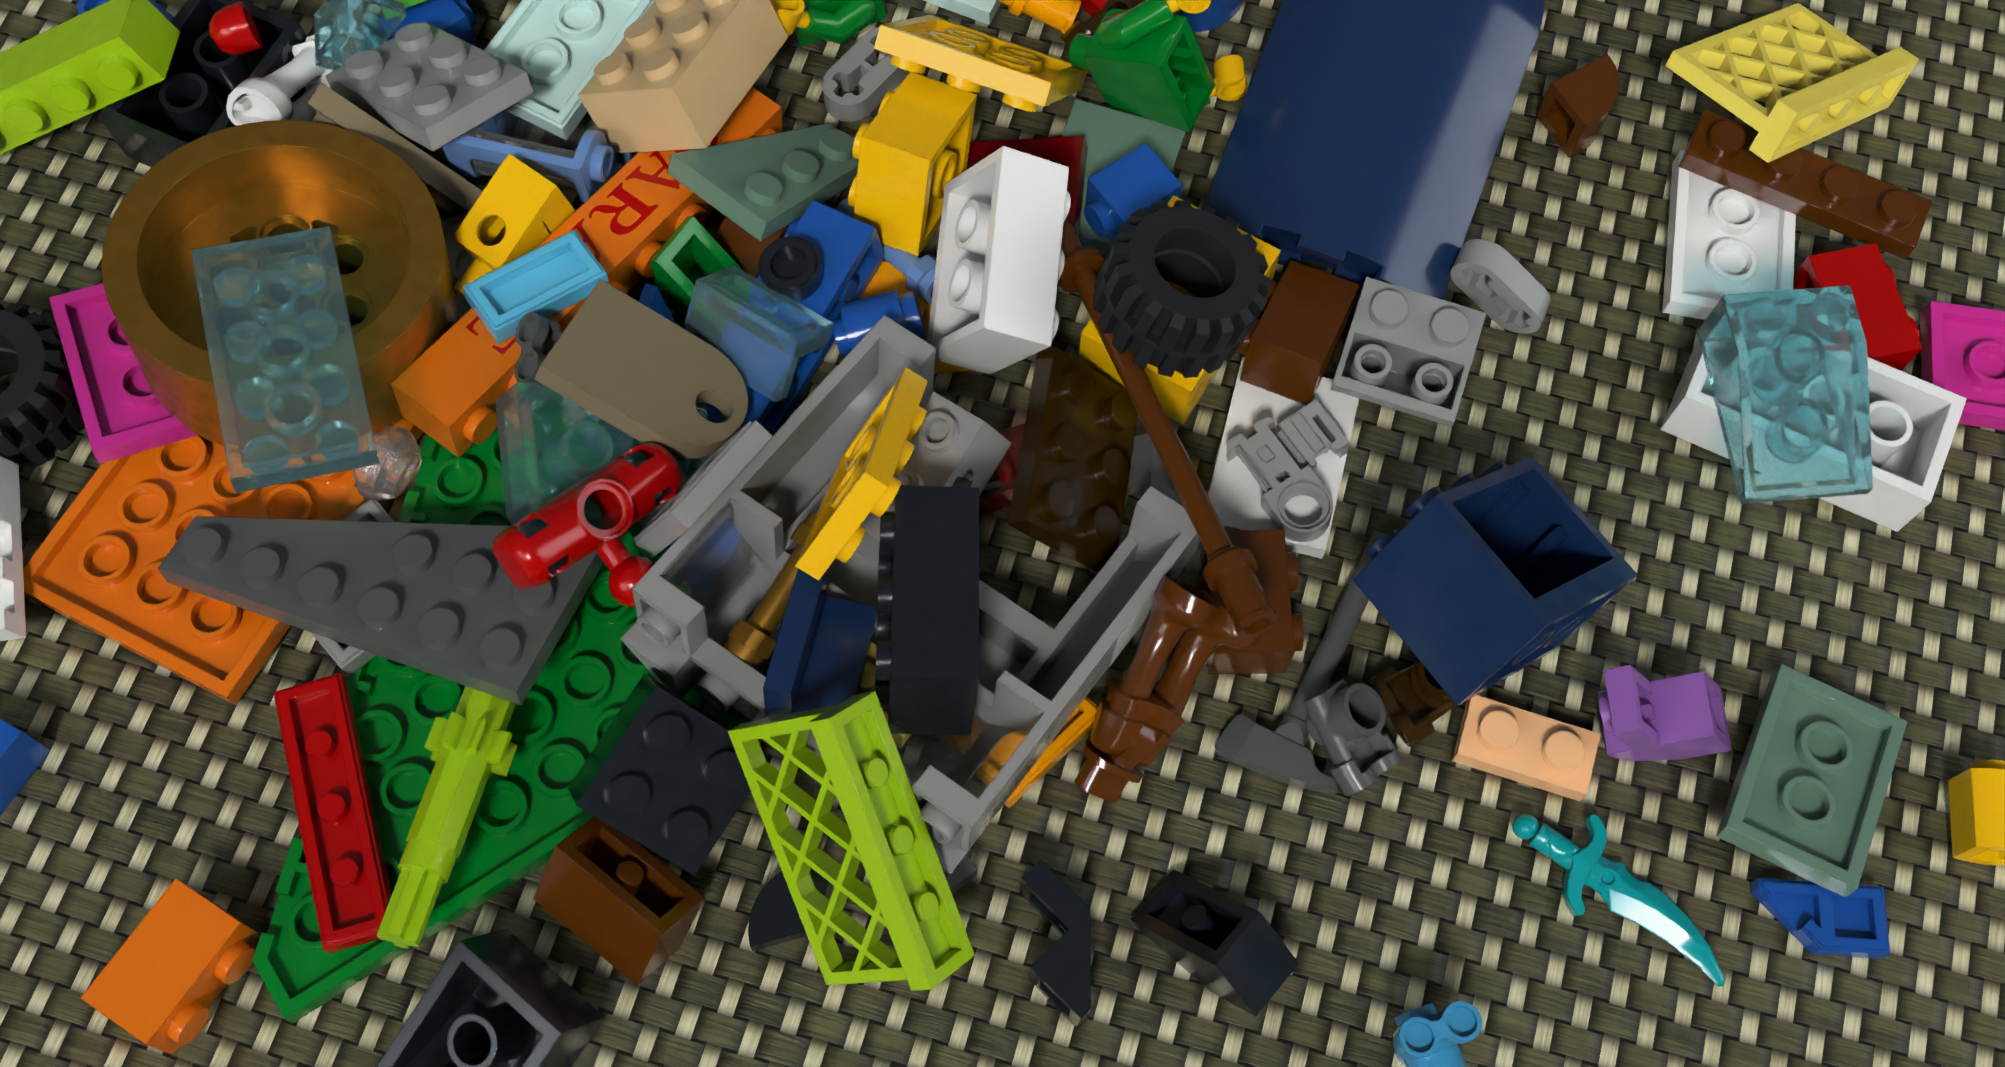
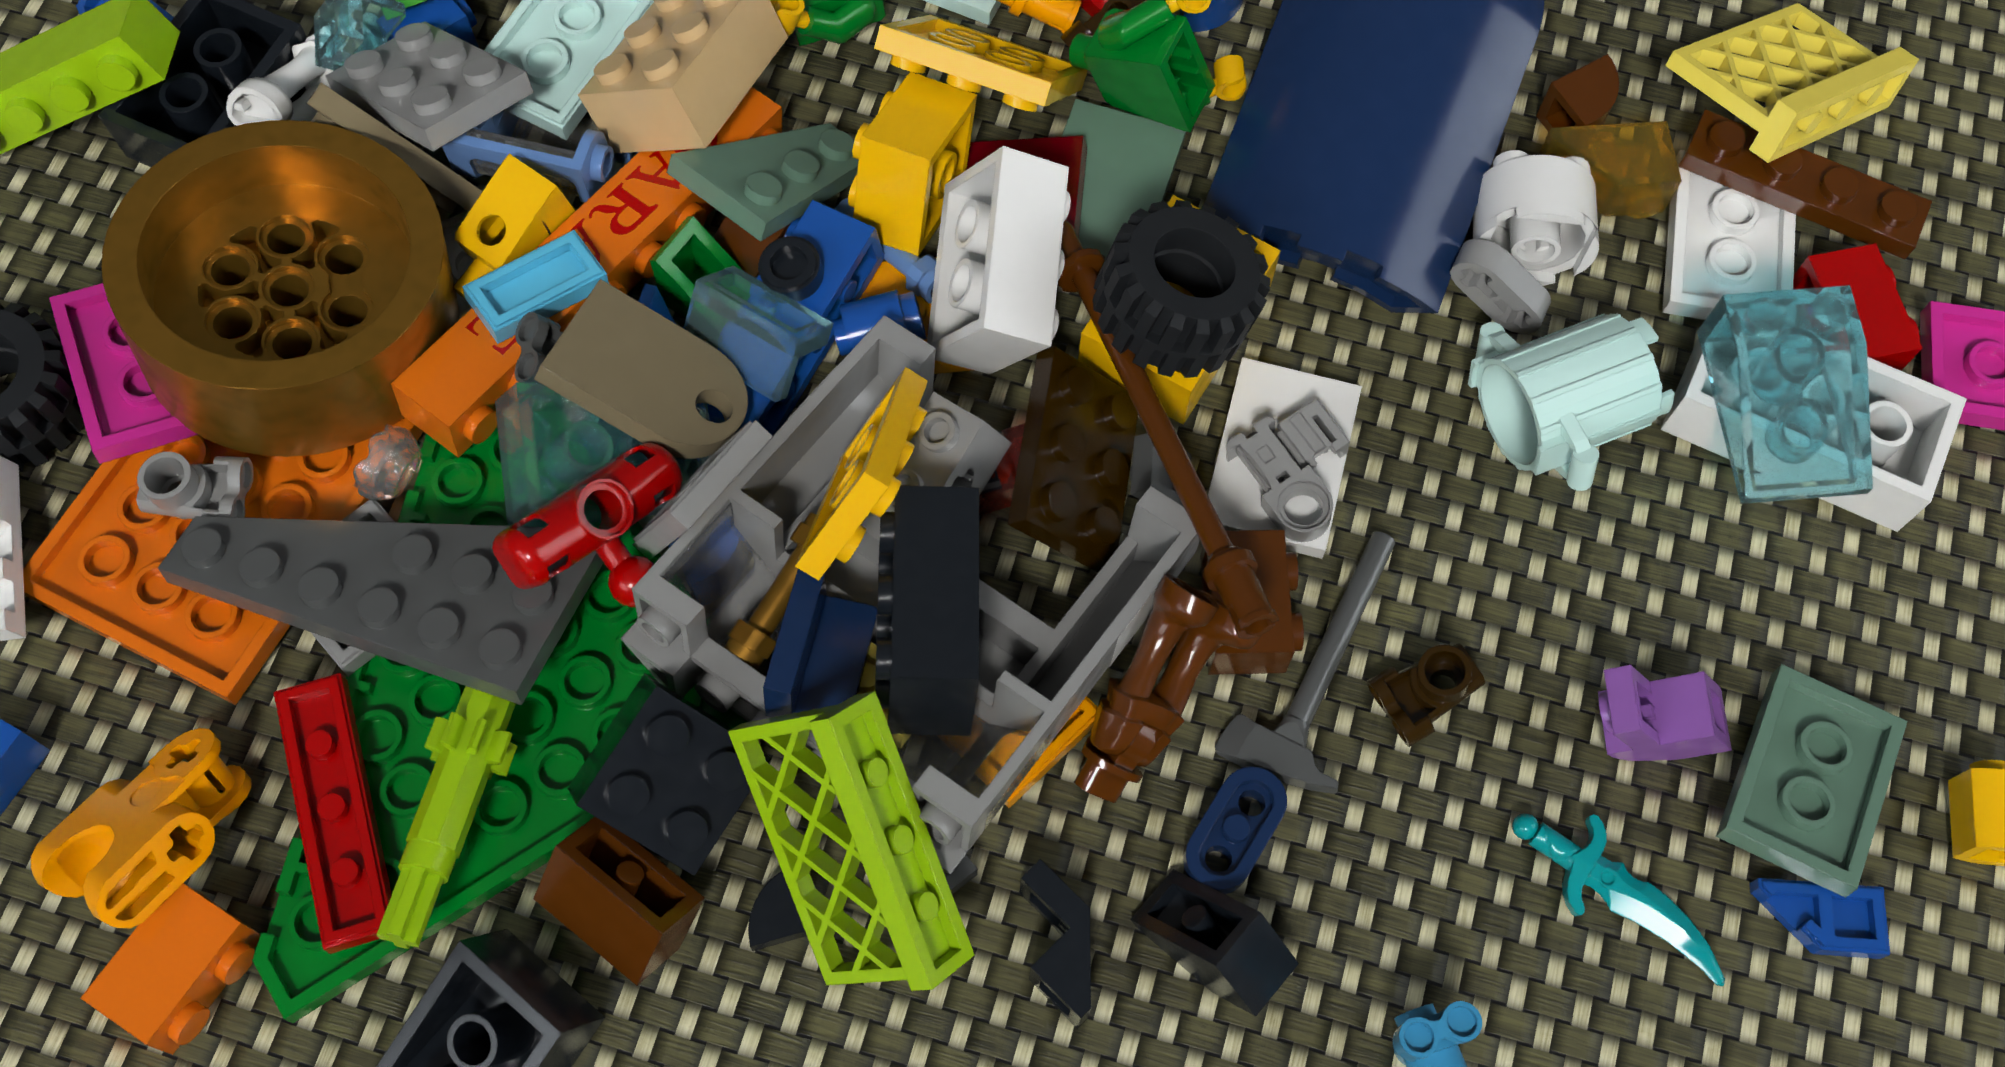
clear light blue plate [191,226,380,493] -> none
red hinge [209,1,263,55] -> none
light grey beam [822,27,910,122] -> none
blue brick [1084,143,1183,244] -> none
reddish brown brick [1237,260,1360,405] -> none
dark grey plate [1303,679,1402,796] -> none
light grey slope [1330,277,1486,427] -> none
dark blue container [1353,456,1638,706] -> none
light nougat plate [1451,695,1601,802] -> none
none -> light orange piece [31,728,252,928]
none -> light grey plate [136,452,253,519]
none -> dark blue plate [1183,767,1287,894]
none -> light aqua container [1468,313,1675,491]
none -> white brick [1473,150,1599,286]
none -> clear yellow slope [1538,121,1682,219]

